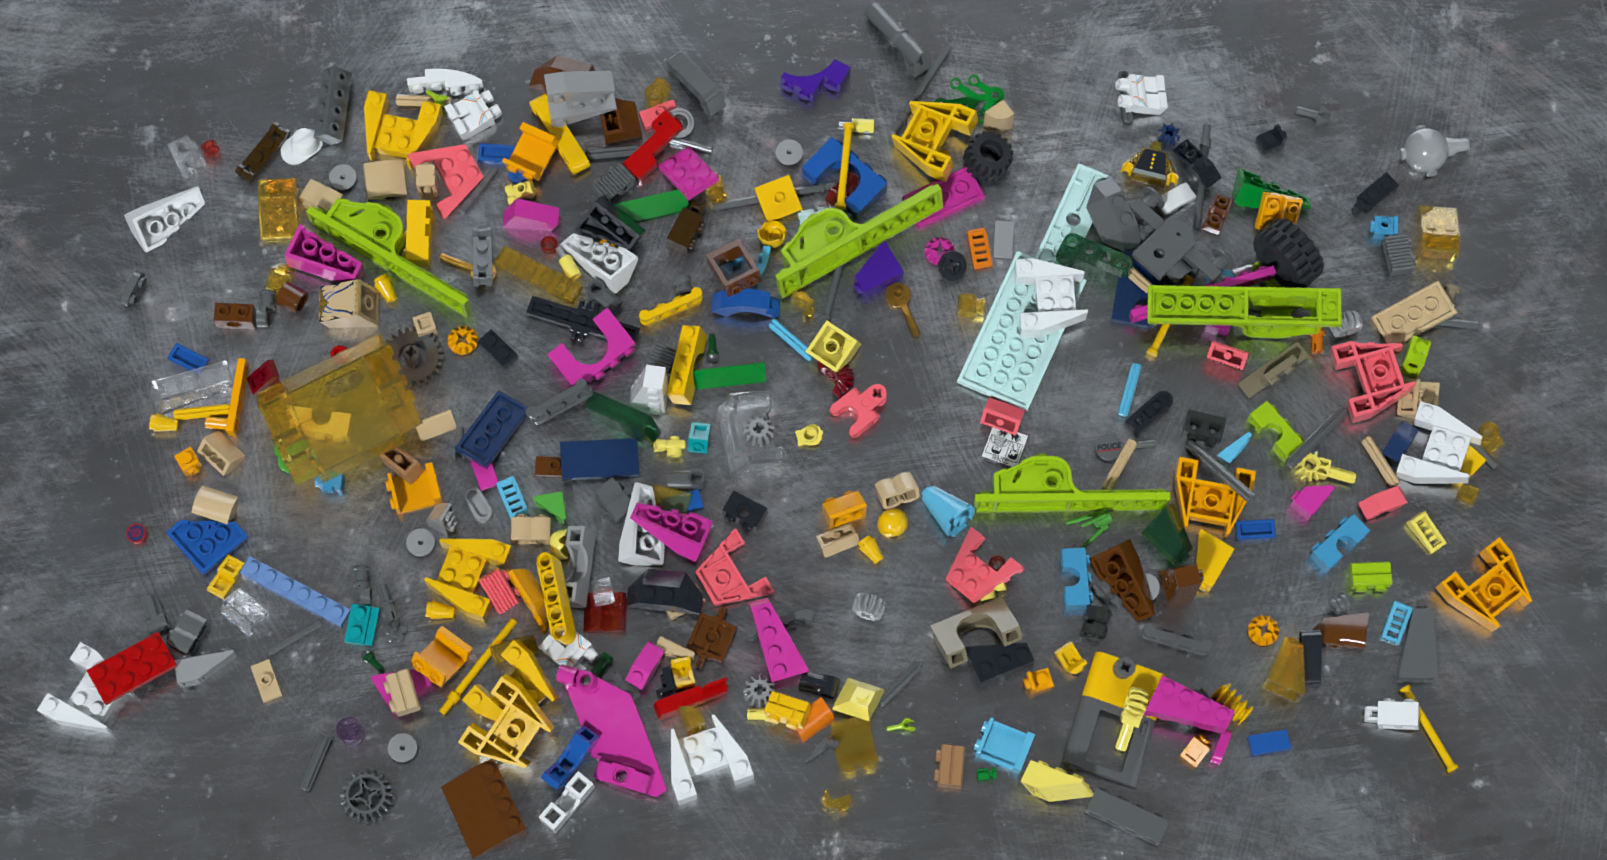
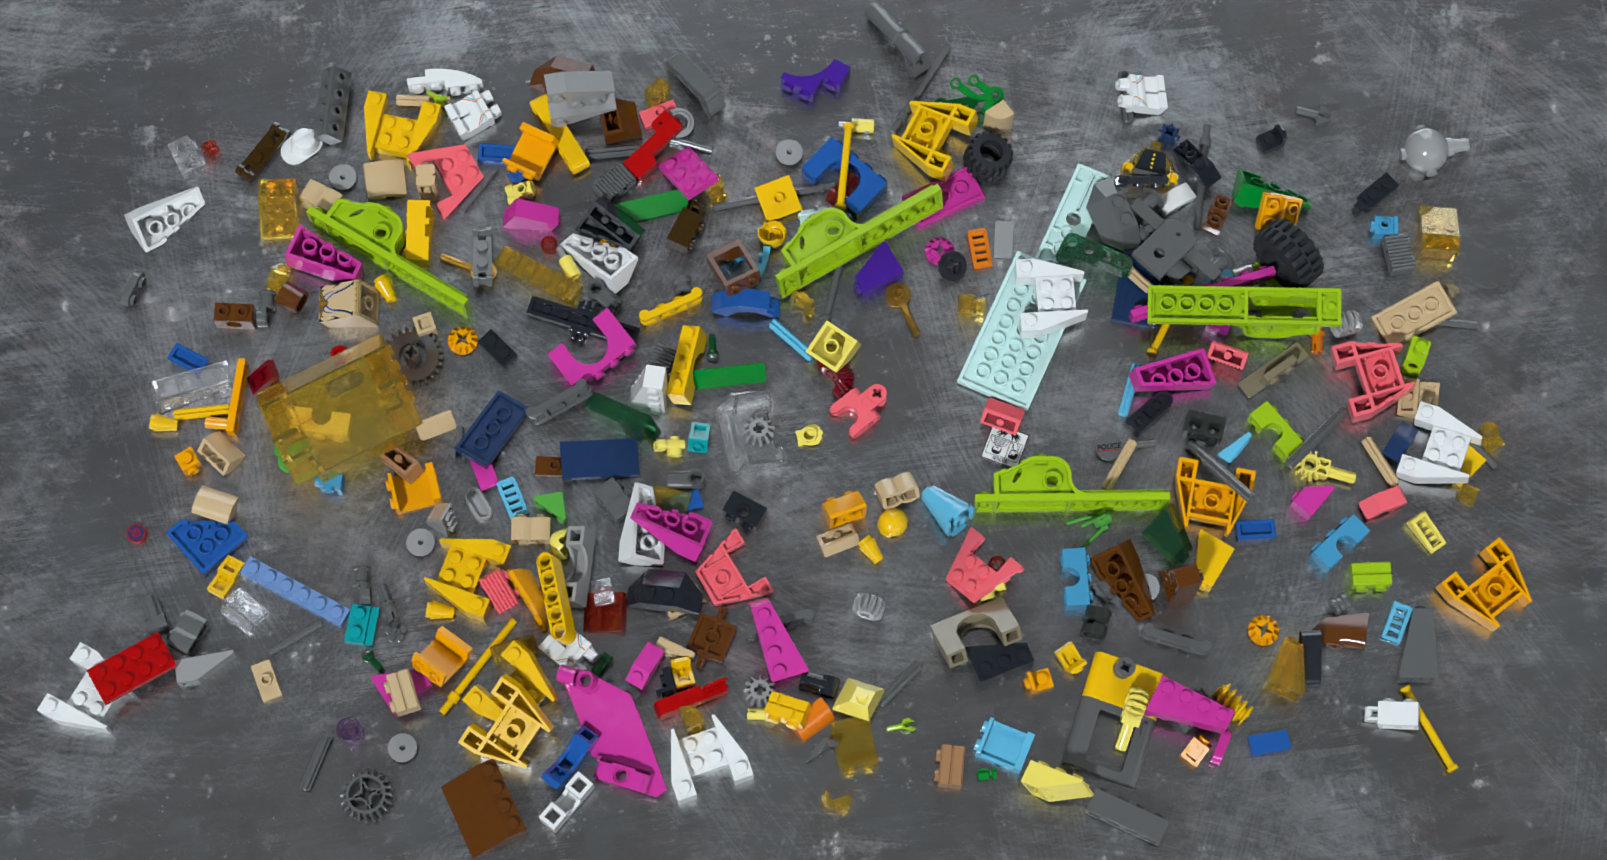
none -> black hinge [1114,174,1168,188]
none -> dark pink wedge [1128,348,1217,392]

